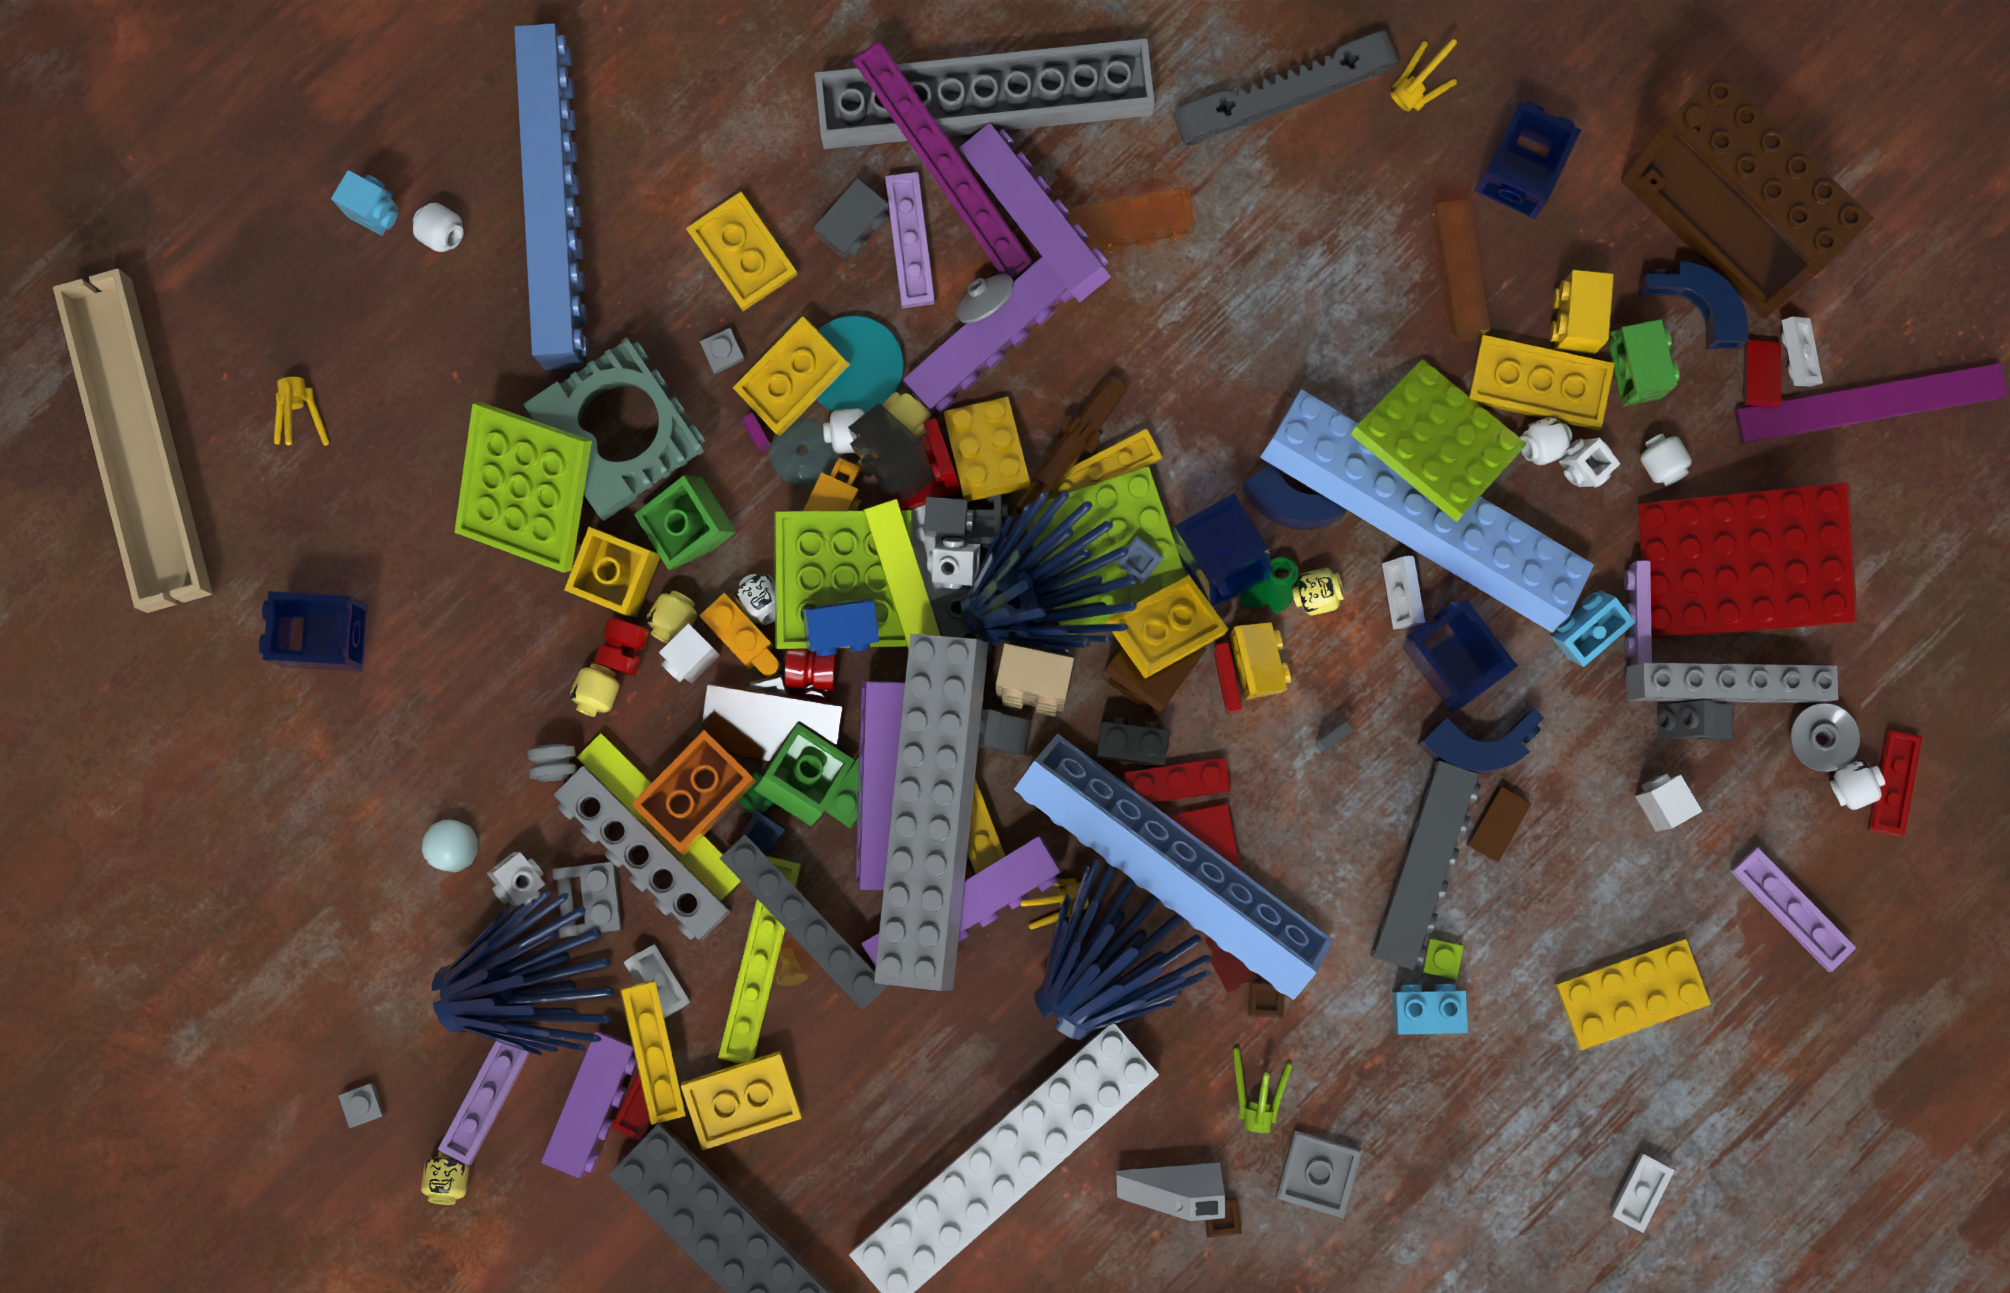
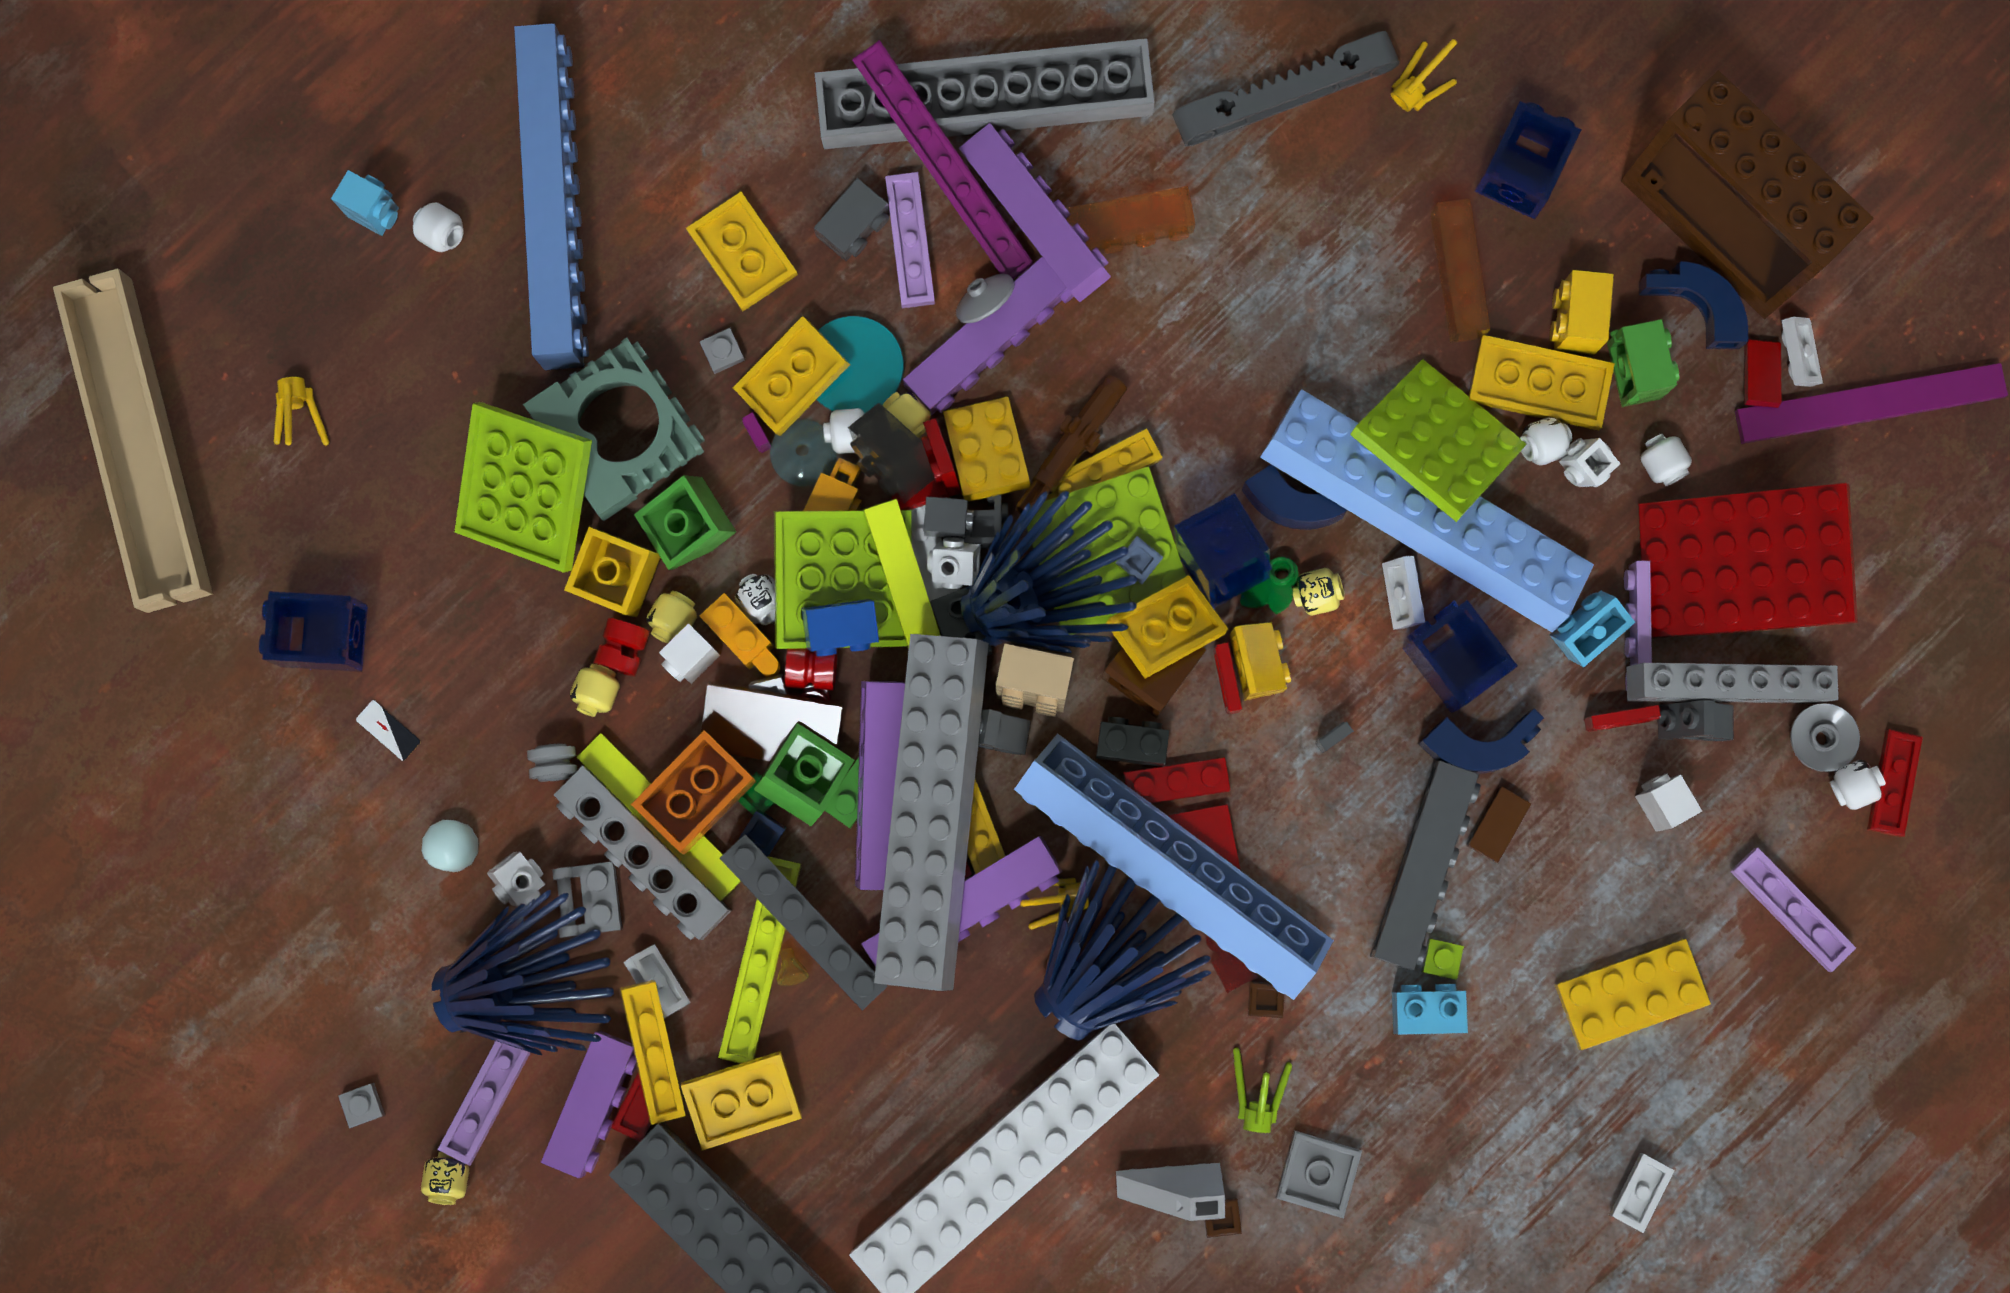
none -> sticker [356,700,421,761]
none -> red tile [1584,705,1661,732]

